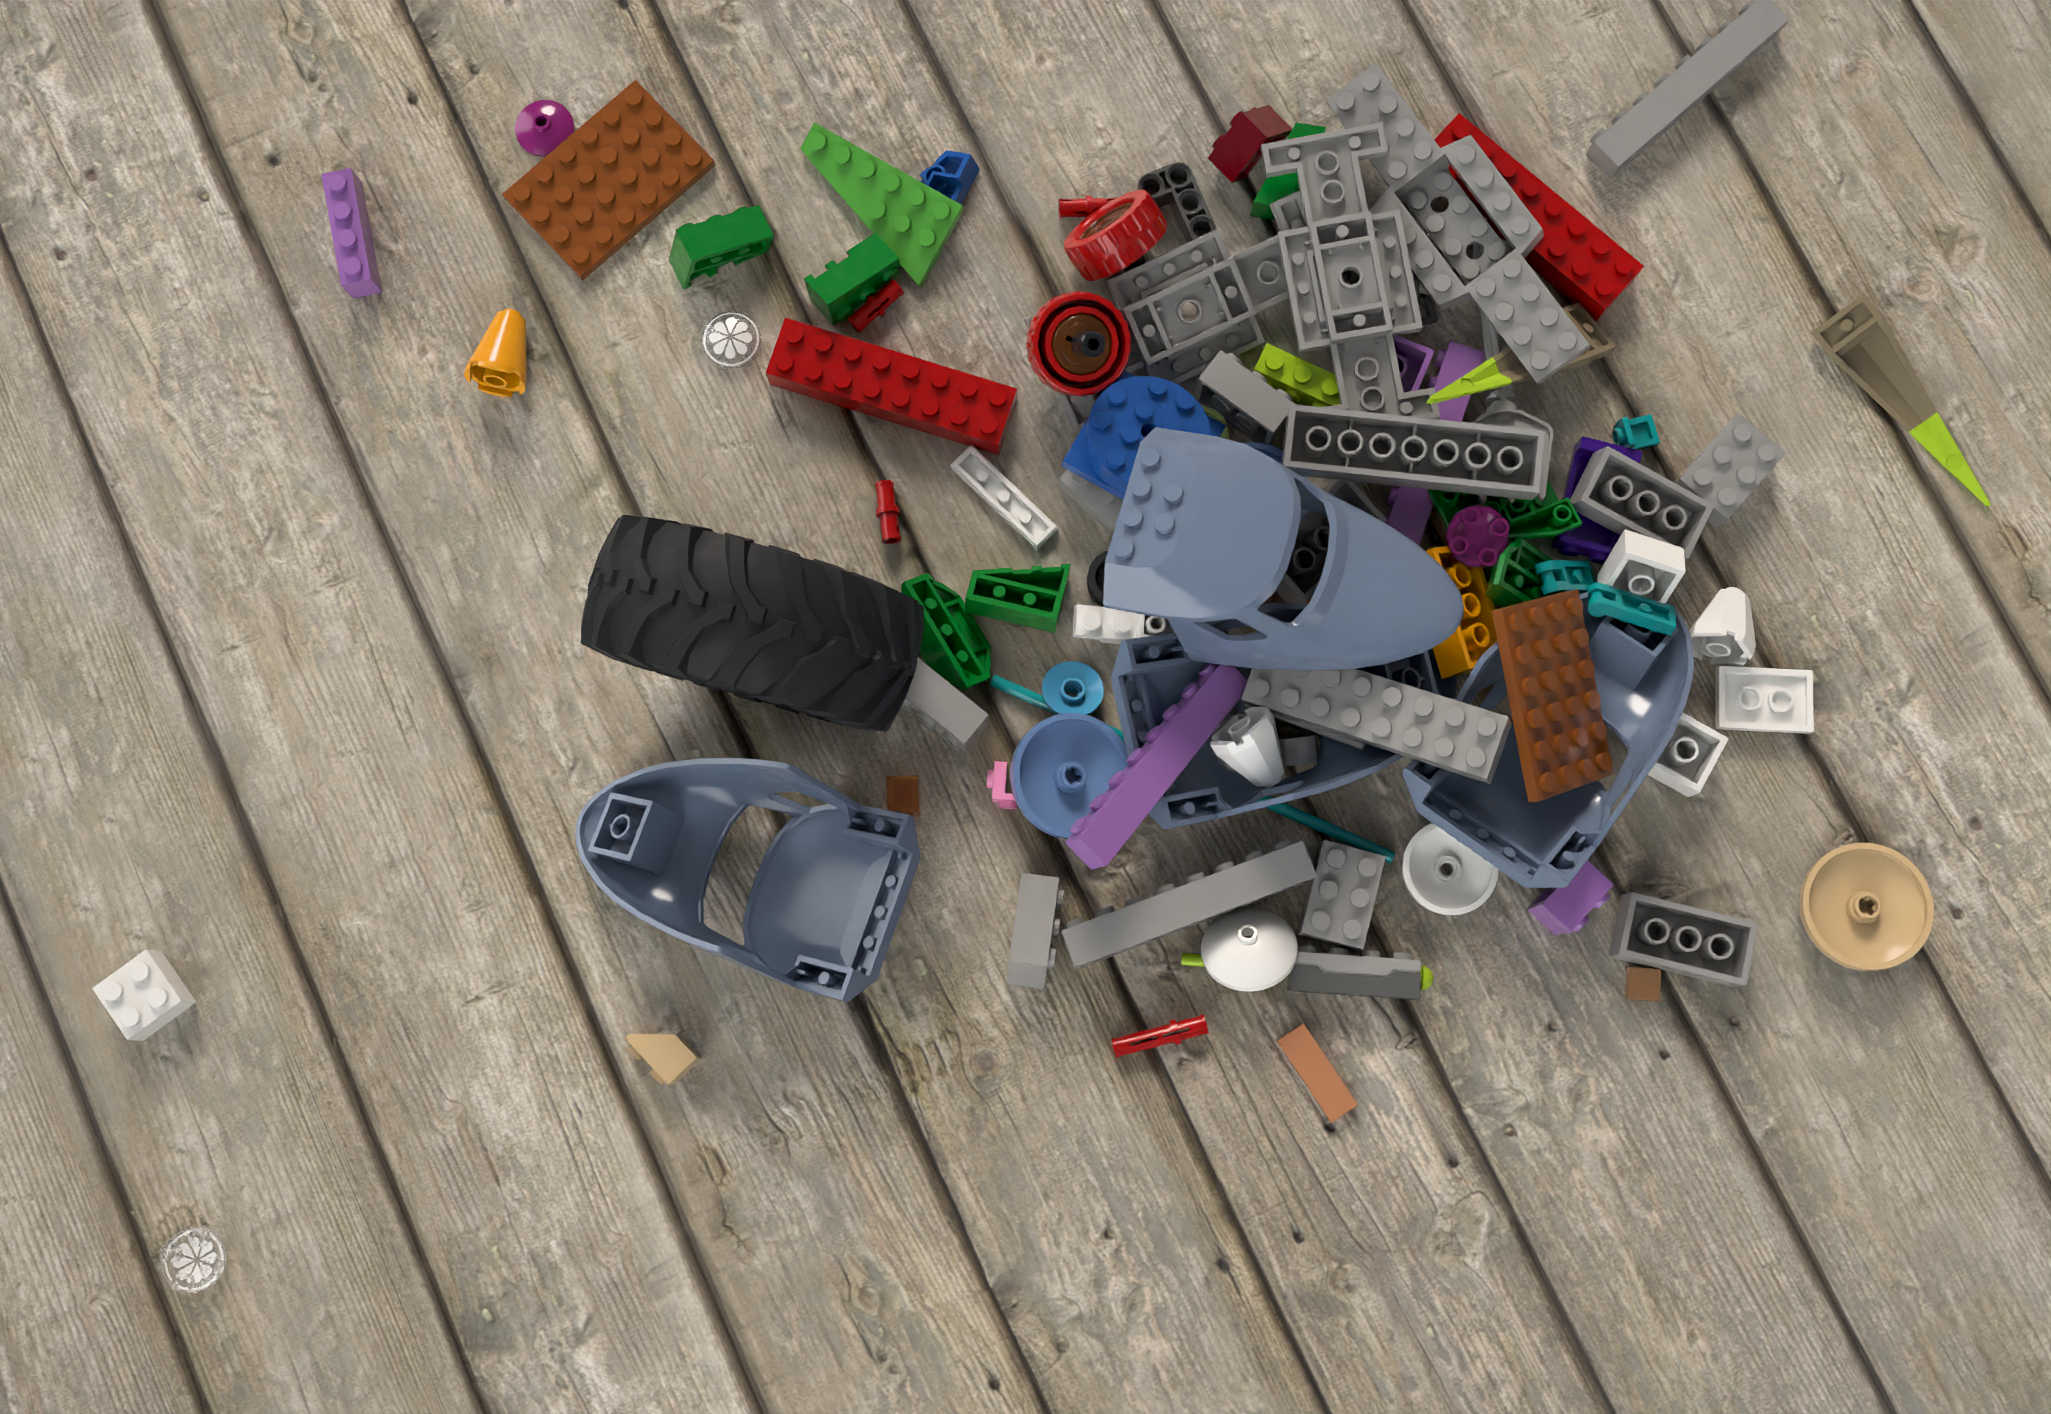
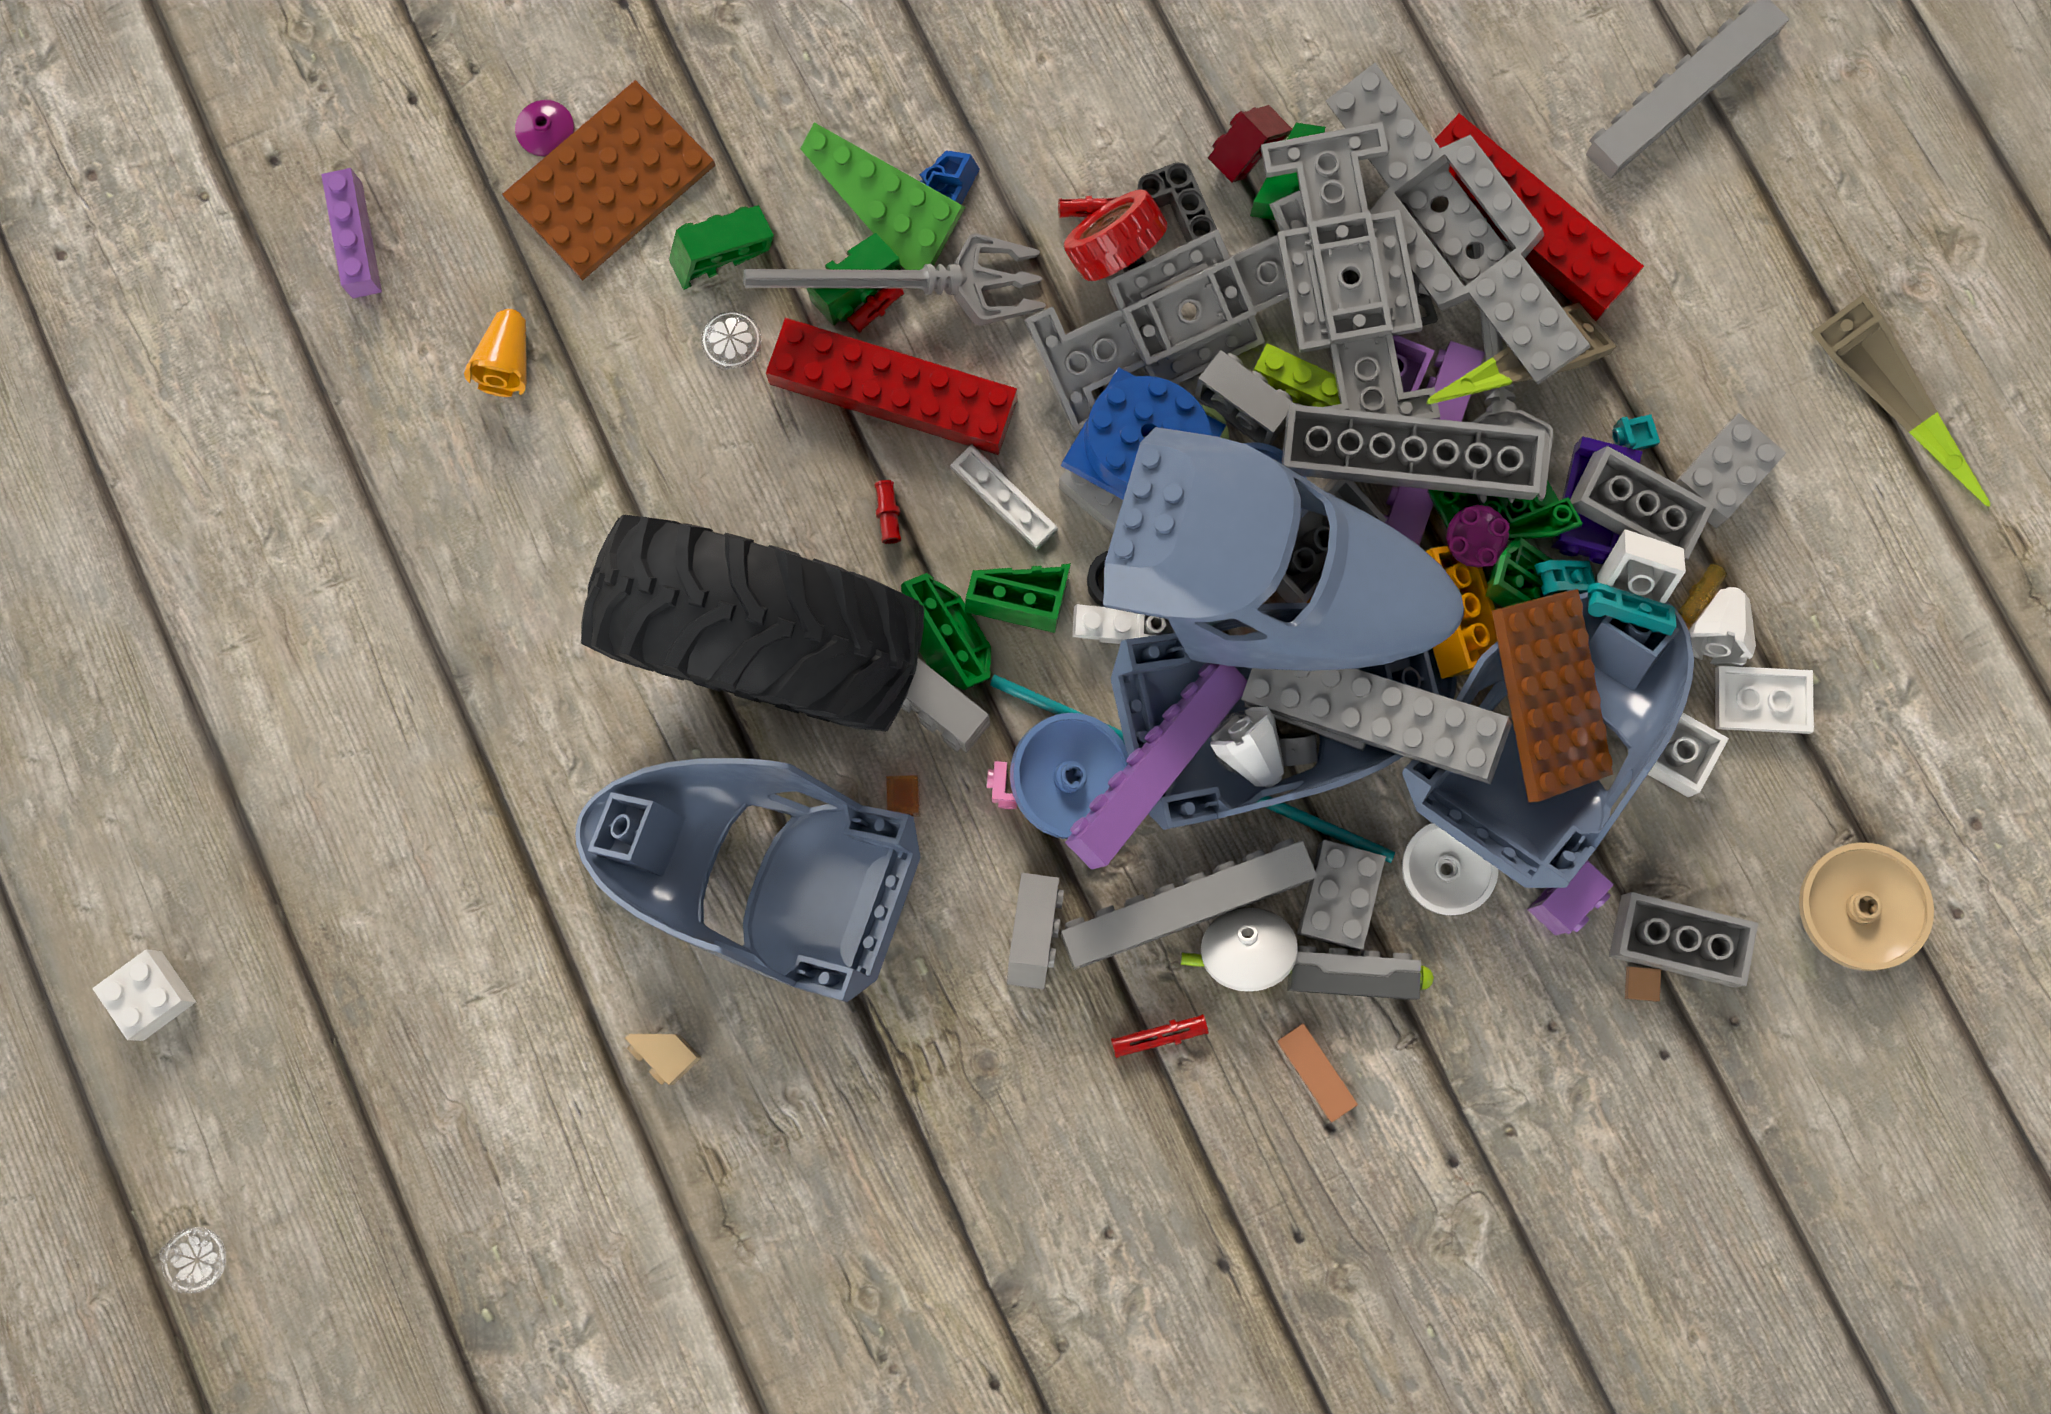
red wheel [1025,291,1132,396] -> none
dark azure dish [1042,661,1104,715] -> none
none -> light grey piece [743,234,1046,326]
none -> clear yellow pin [1678,564,1727,624]

